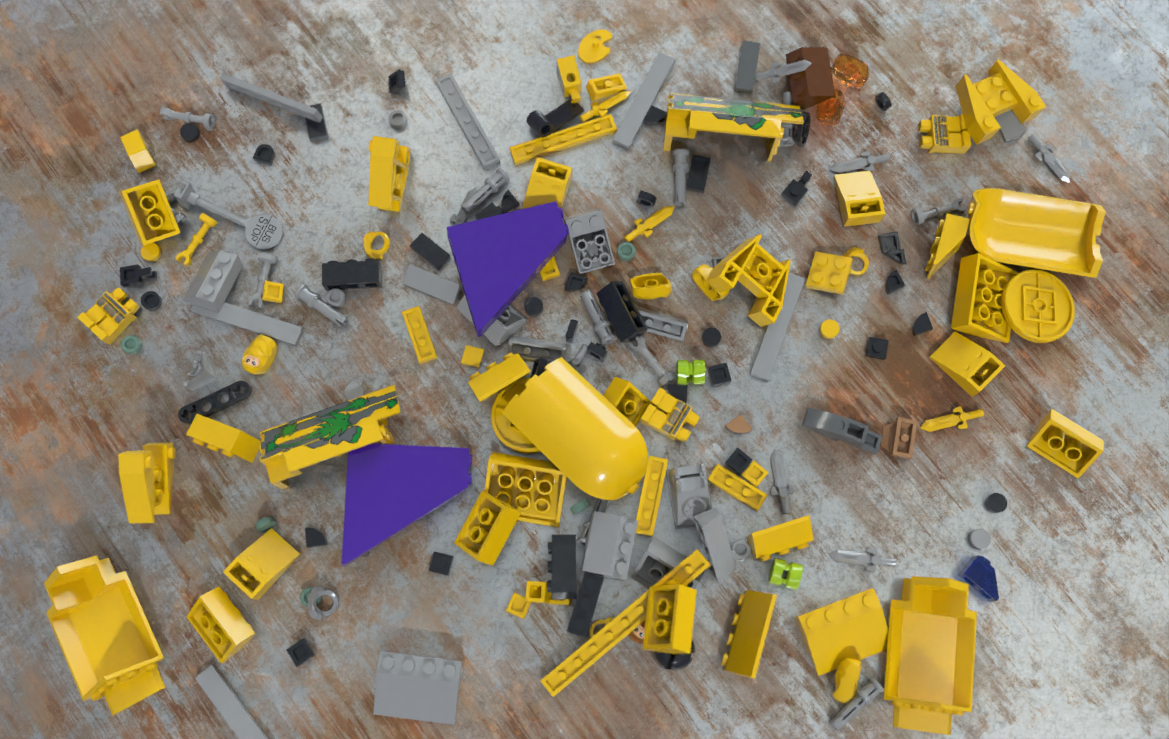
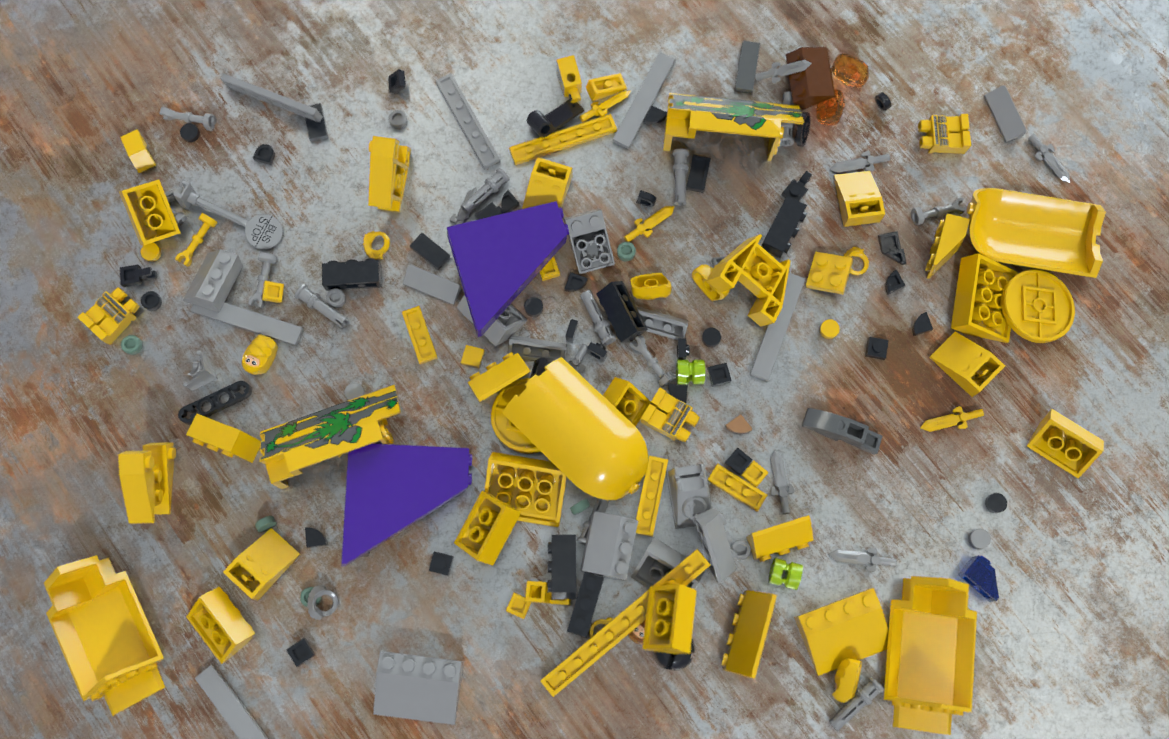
yellow piece [578,29,612,63] -> none
medium nougat slope [880,417,918,460] -> none
yellow wedge [955,60,1046,145] -> none
none -> black plate [677,338,690,360]
none -> black brick [761,196,807,258]

